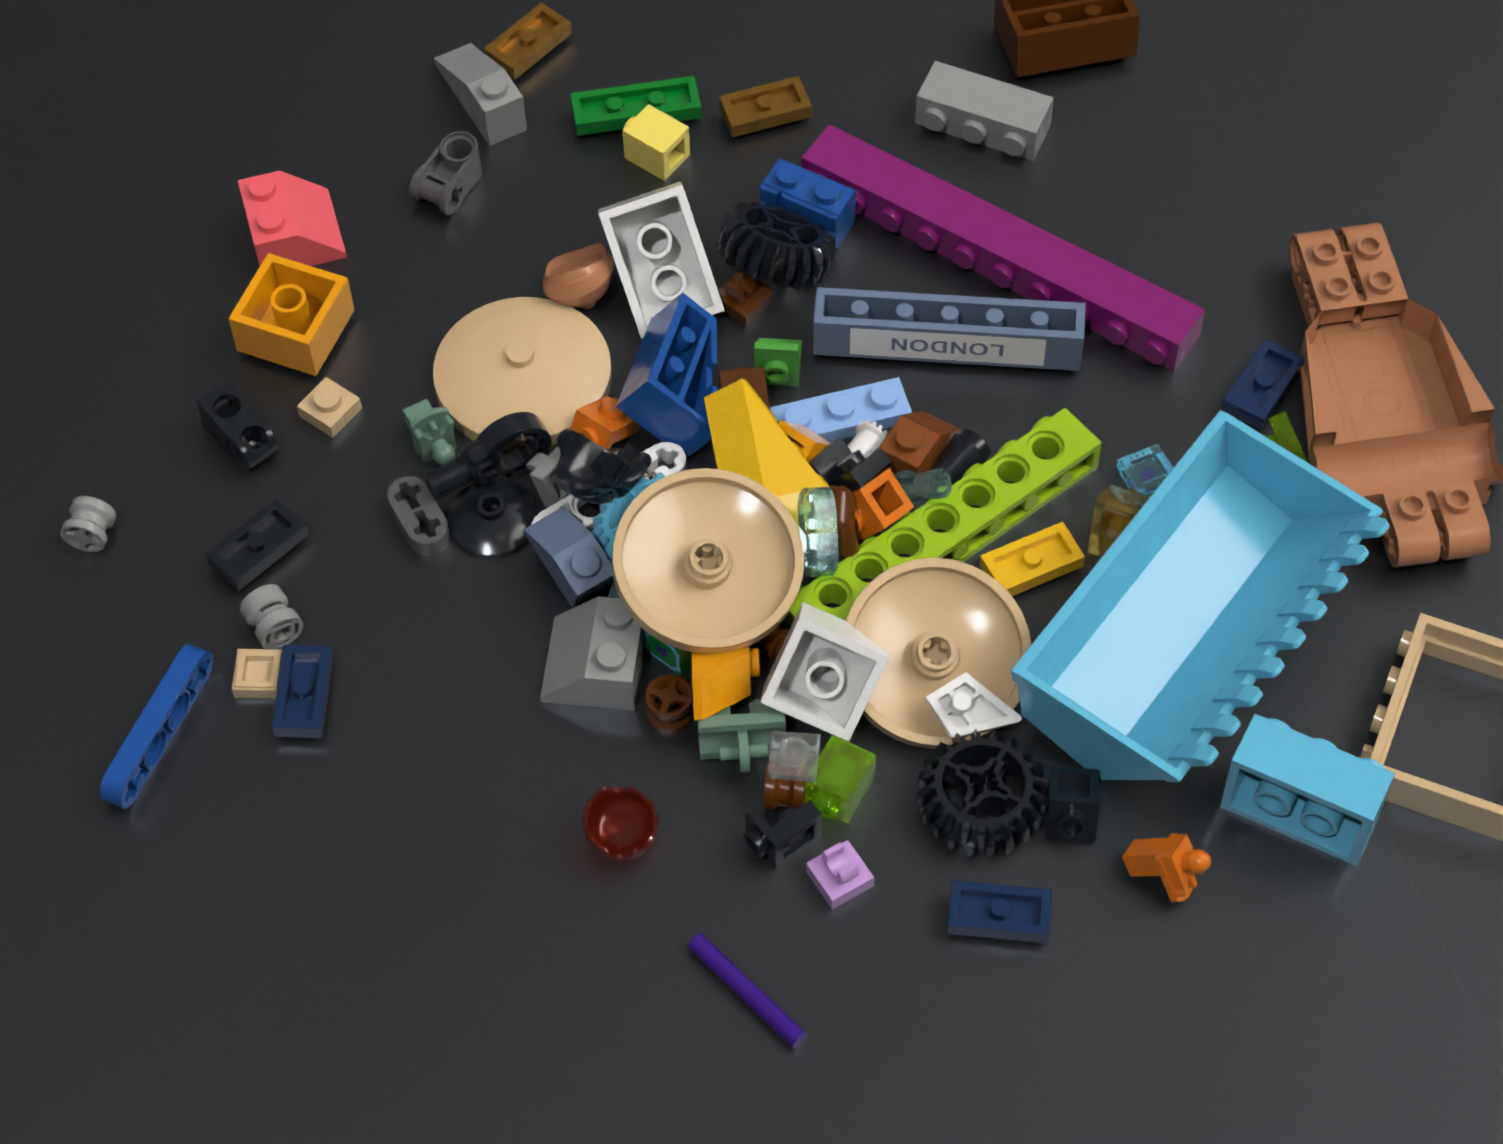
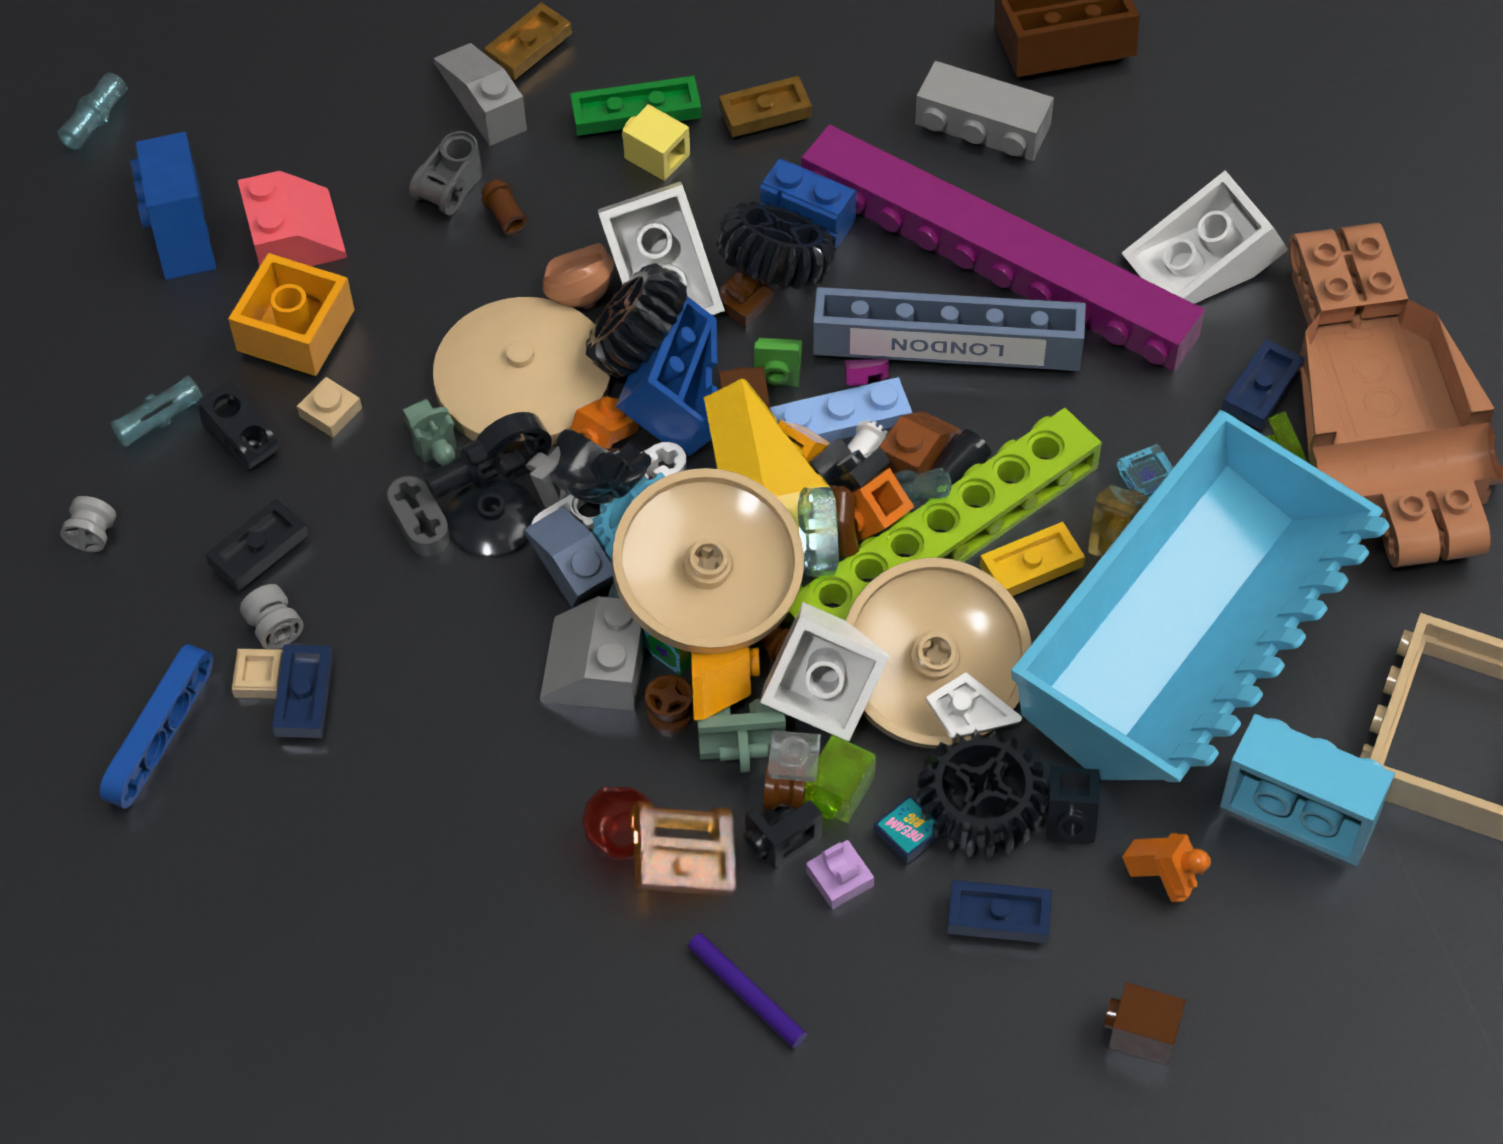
none -> clear light blue pin [57,73,127,150]
none -> clear light blue pin [111,376,203,447]
none -> blue wedge [130,131,217,280]
none -> reddish brown pin [481,179,528,235]
none -> black gear [586,263,687,378]
none -> clear orange plate [630,801,736,895]
none -> magenta tile [844,359,889,386]
none -> tile [874,795,939,864]
none -> reddish brown brick [1103,982,1186,1066]
none -> white slope [1122,170,1288,304]

